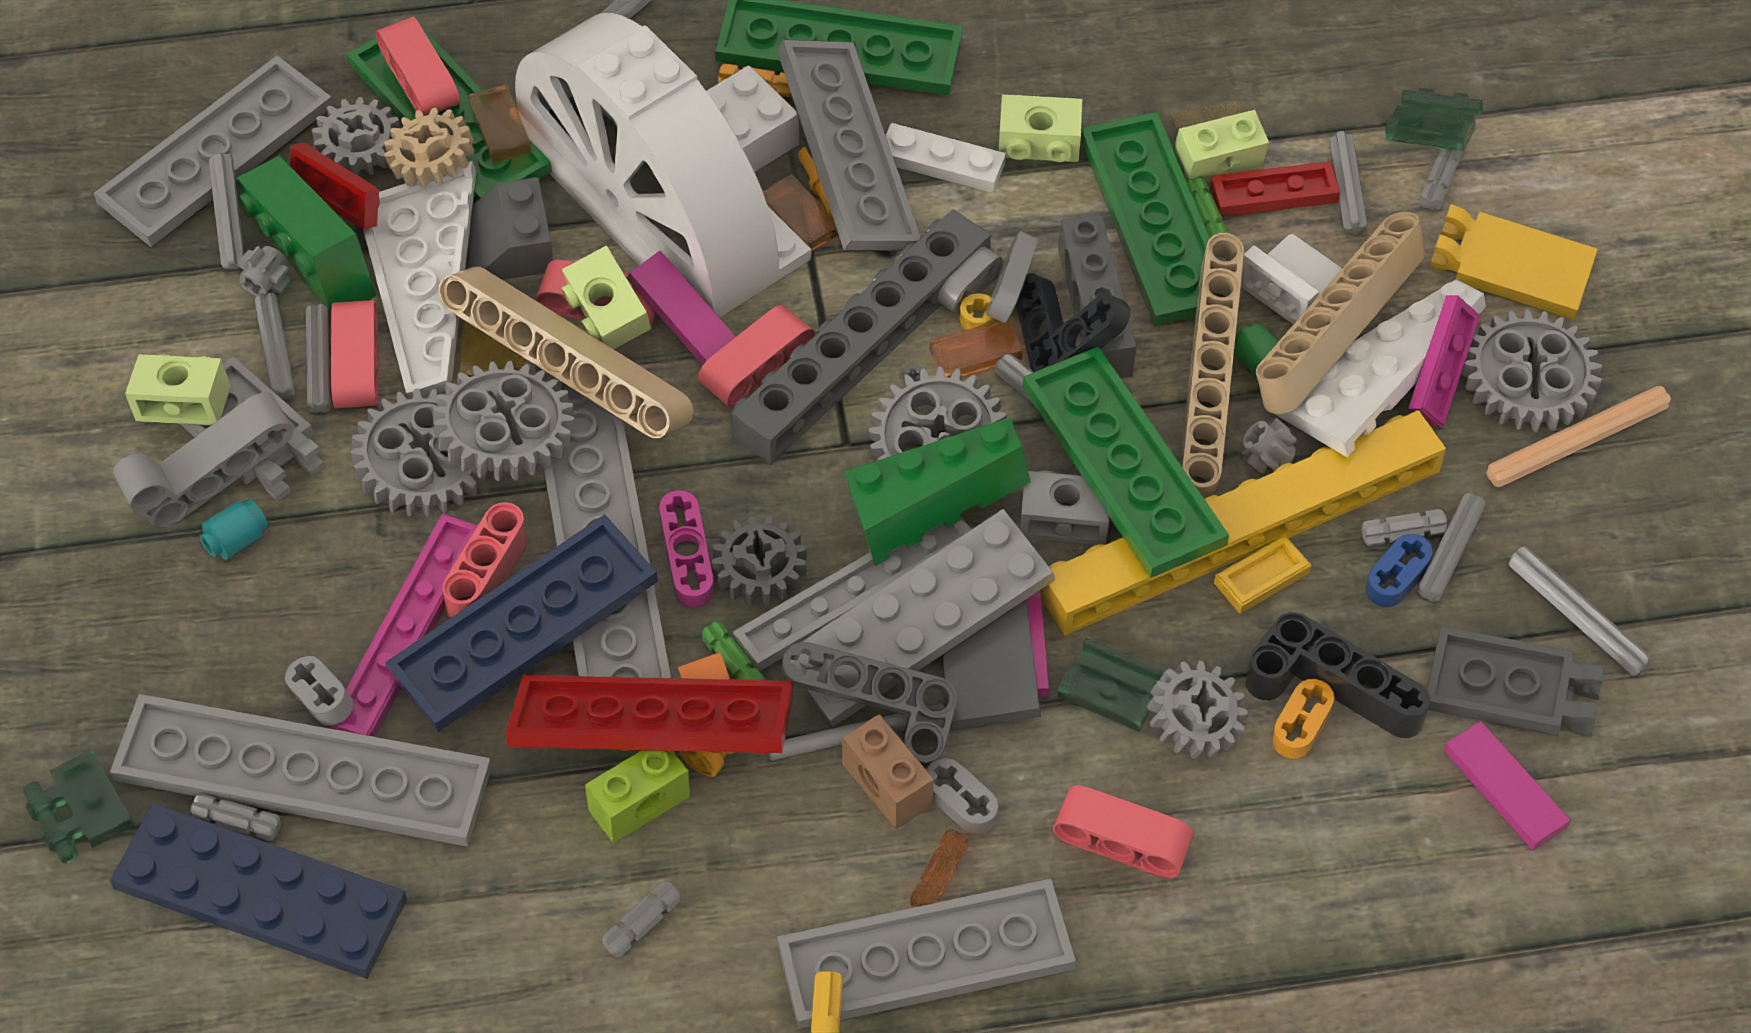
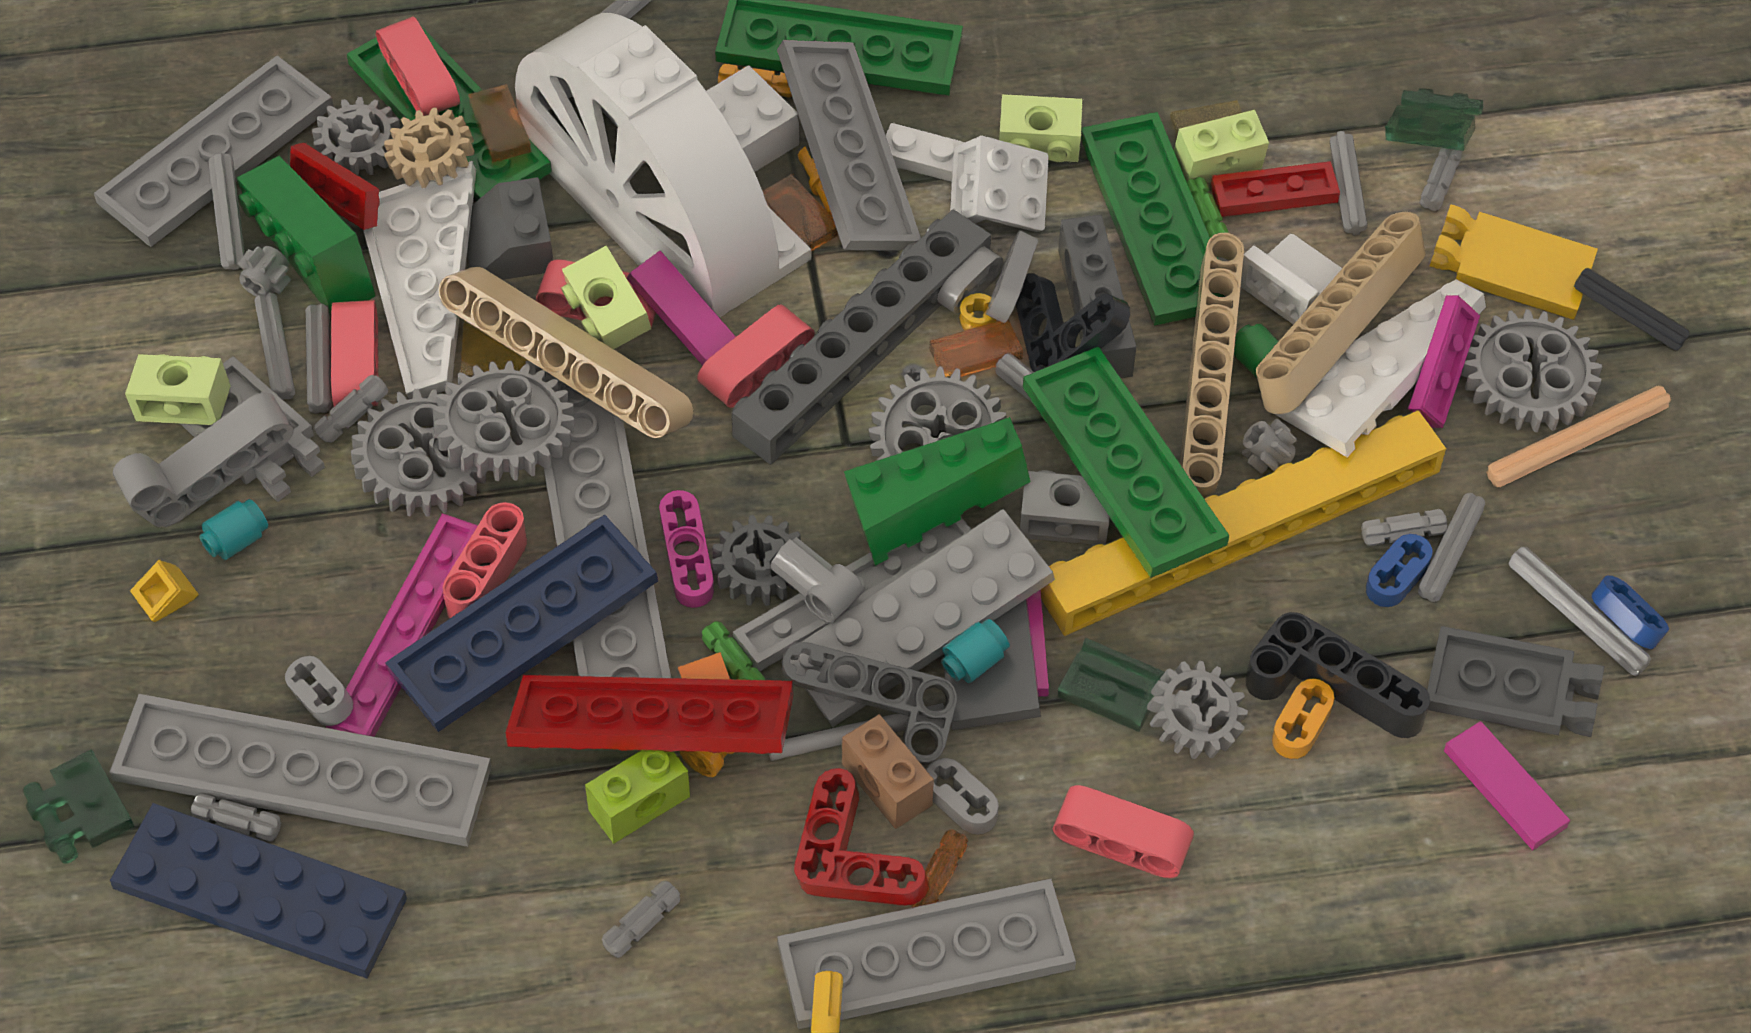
yellow tile [1214,535,1312,614] -> none
none -> yellow slope [130,560,199,622]
none -> light grey axle [314,375,388,443]
none -> light grey piece [771,537,863,623]
none -> red beam [794,768,929,906]
none -> teal brick [941,619,1010,683]
none -> white bracket [950,136,1049,232]
none -> black axle [1574,268,1690,351]
none -> blue beam [1592,575,1669,649]

